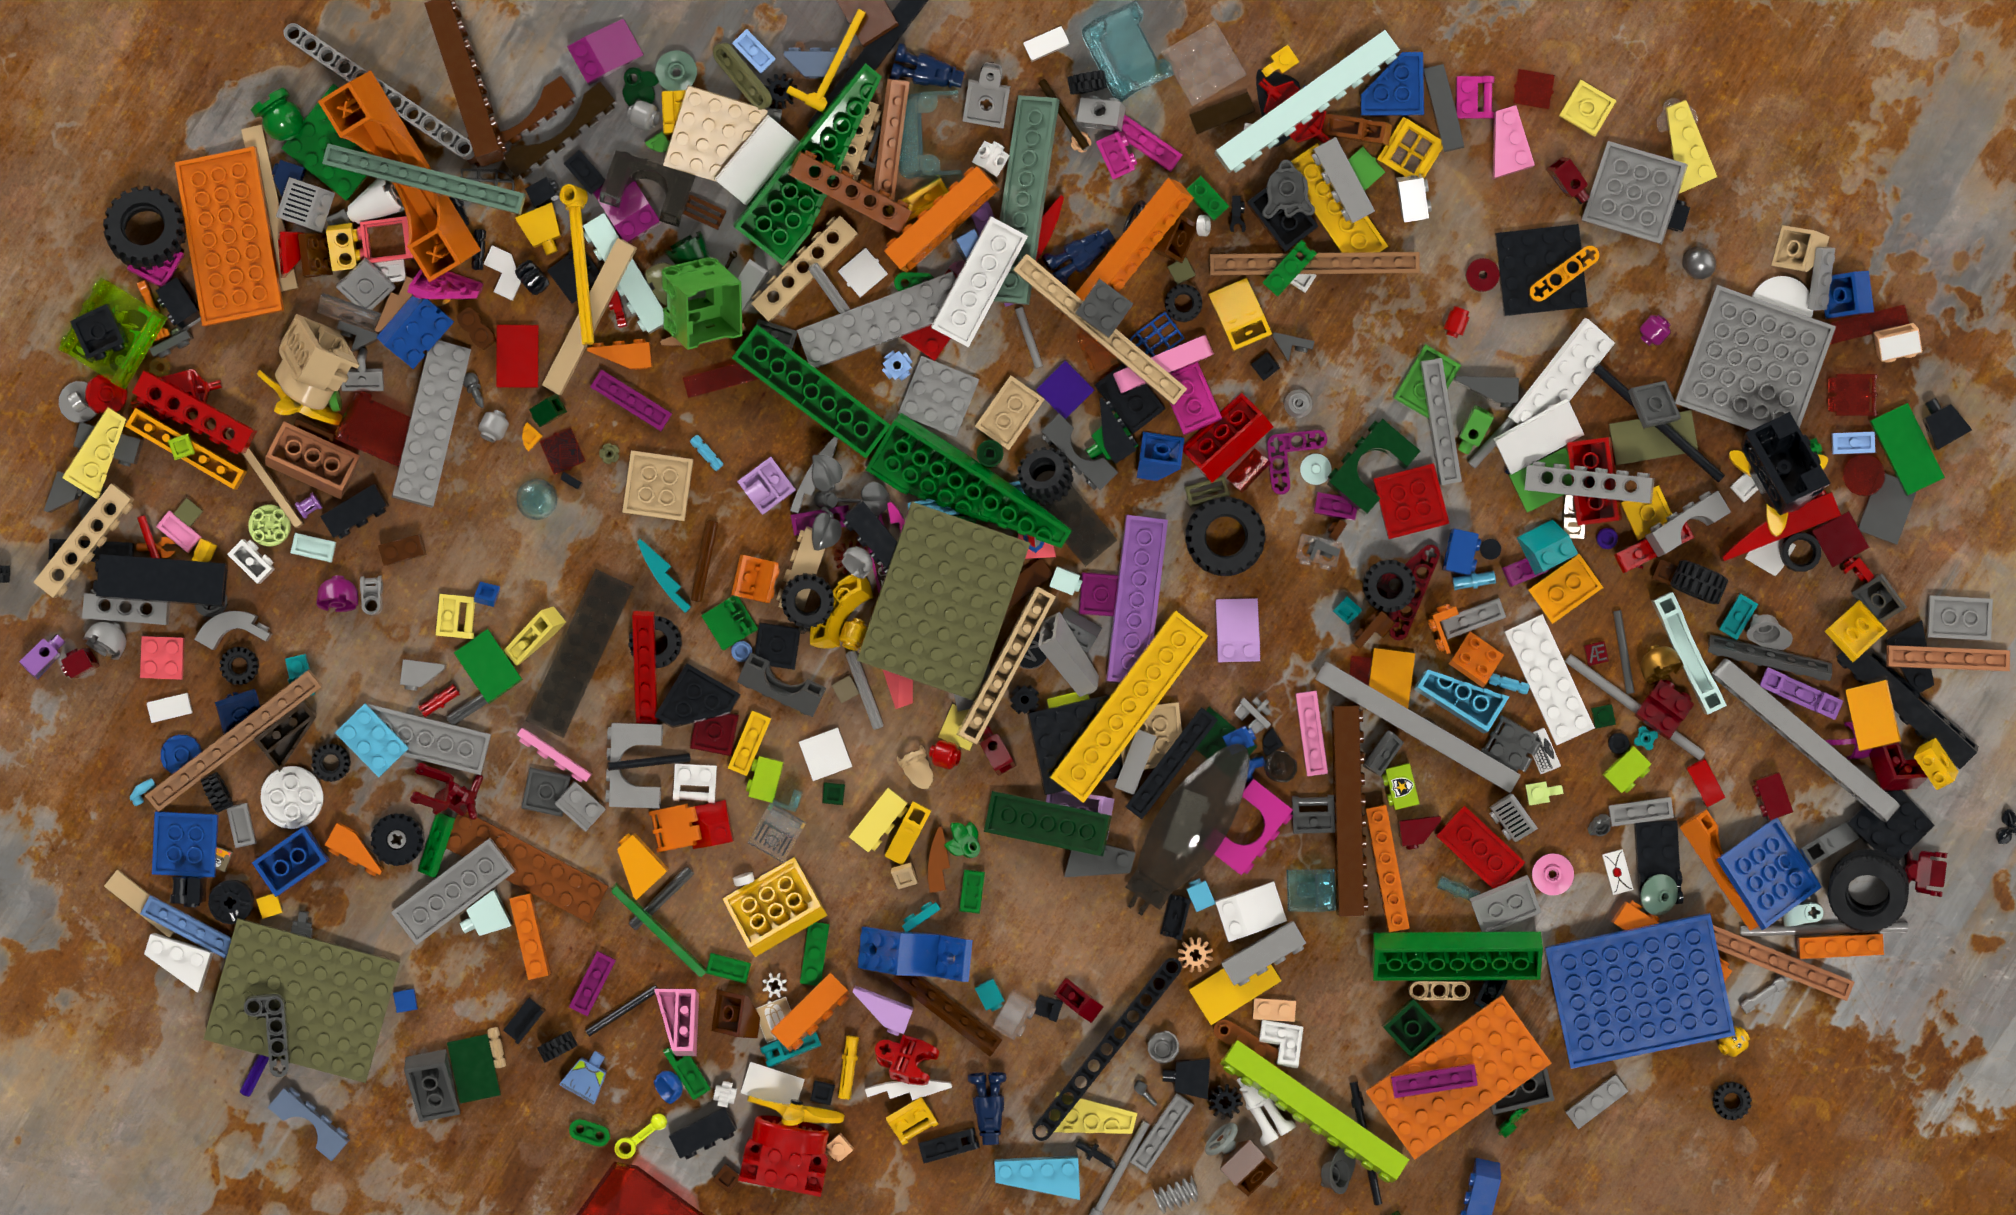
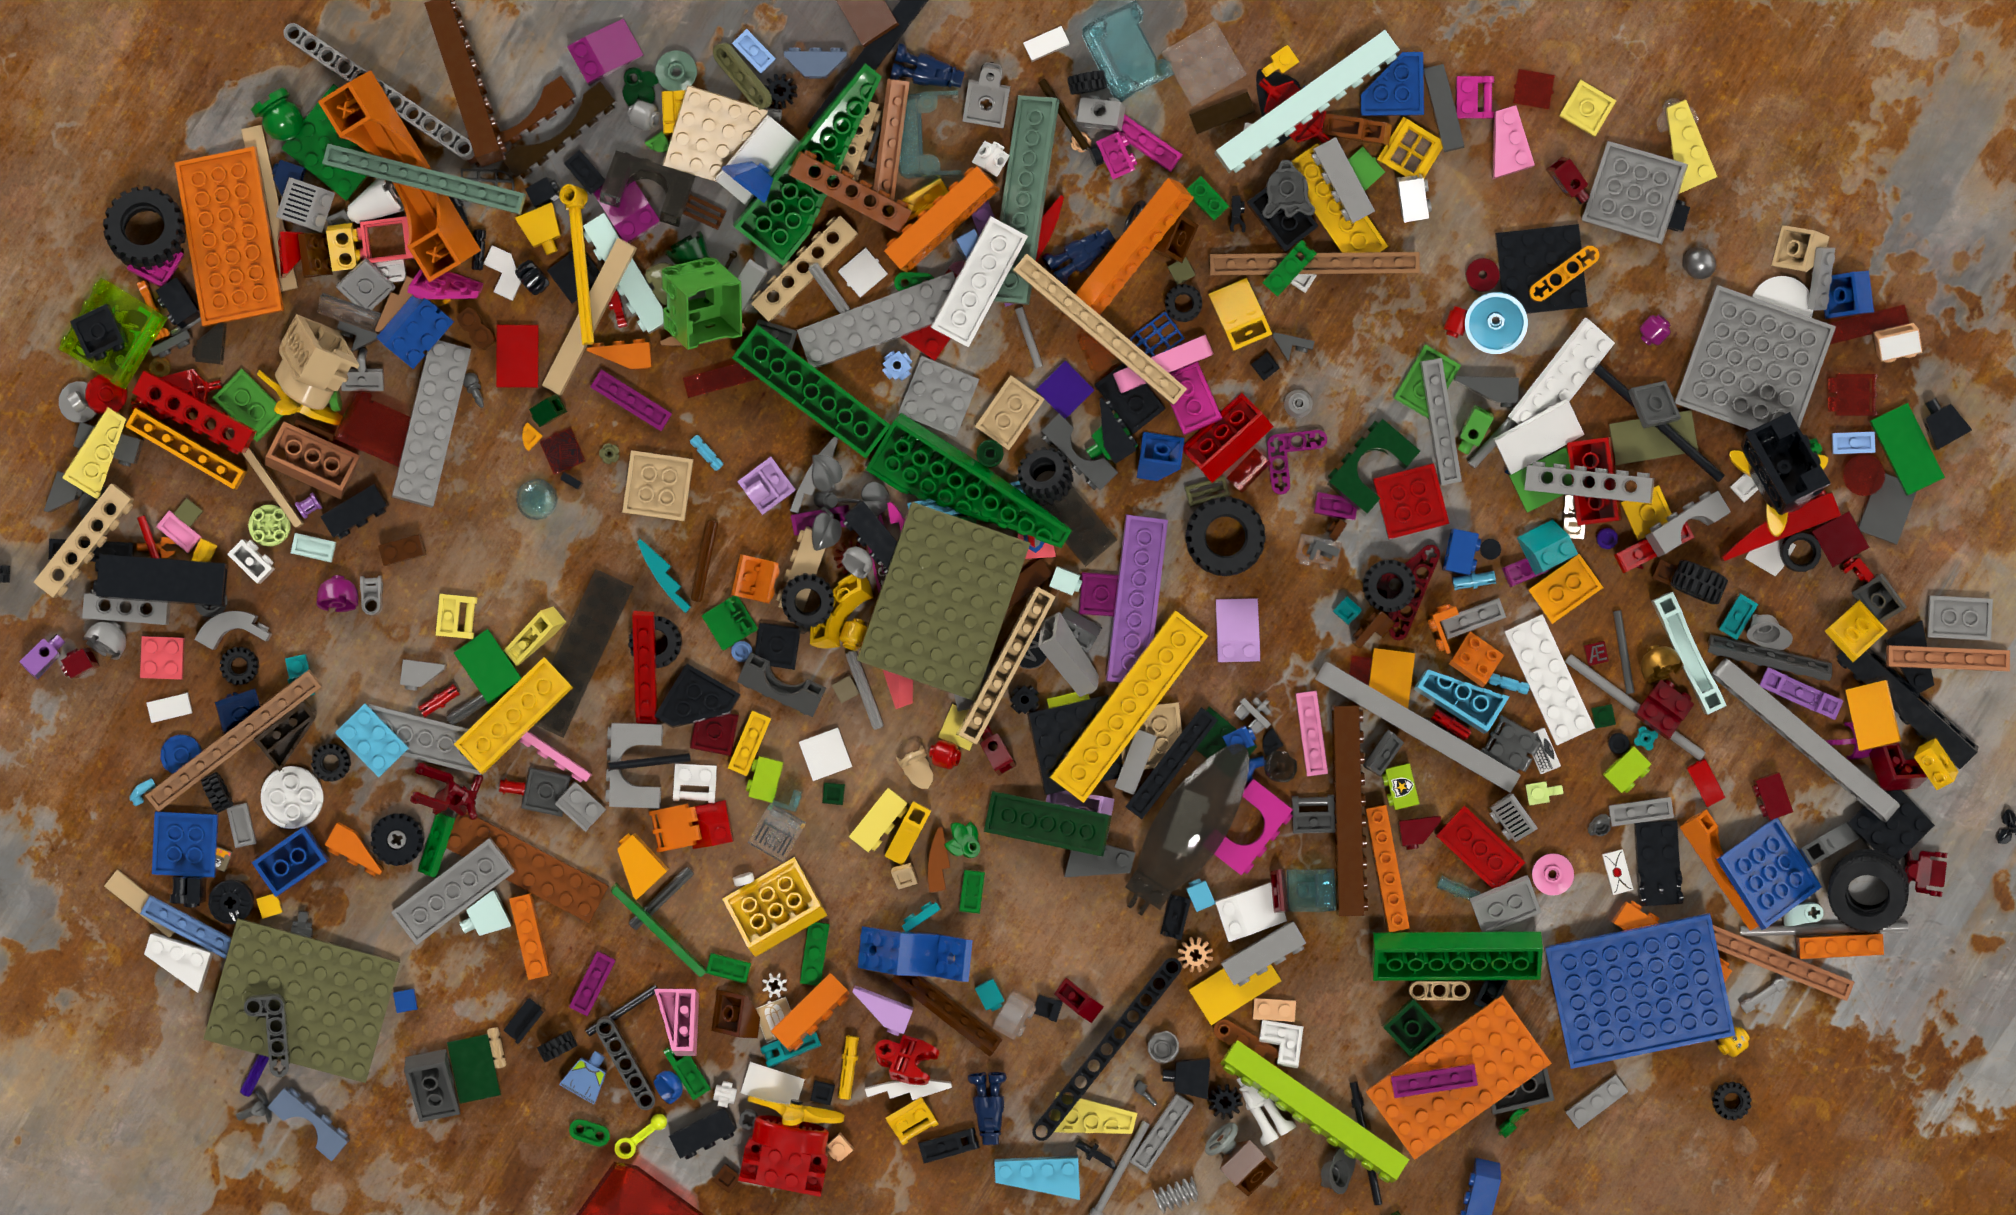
lime tile [168,434,196,460] -> none
blue plate [474,582,500,607] -> none
light grey head [478,410,509,442] -> none
yellow bar [786,9,866,113] -> none
dark grey plate [1075,279,1133,338] -> none
white tile [1196,215,1211,236] -> none
light aqua piece [1300,454,1332,485] -> none
sand green dish [1640,874,1678,915] -> none
none -> clear smoke slope [192,322,227,365]
none -> bright green tile [213,368,284,442]
none -> dark grey plant [236,1090,272,1124]
none -> yellow plate [454,657,573,775]
none -> red pin [499,778,526,796]
none -> dark grey beam [596,1016,655,1110]
none -> blue slope [722,161,773,203]
none -> dark grey bush [739,1109,758,1130]
none -> black tile [1089,145,1104,167]
none -> dark red slope [1270,869,1289,913]
none -> red axle [1431,708,1471,740]
none -> medium azure dish [1465,292,1528,354]

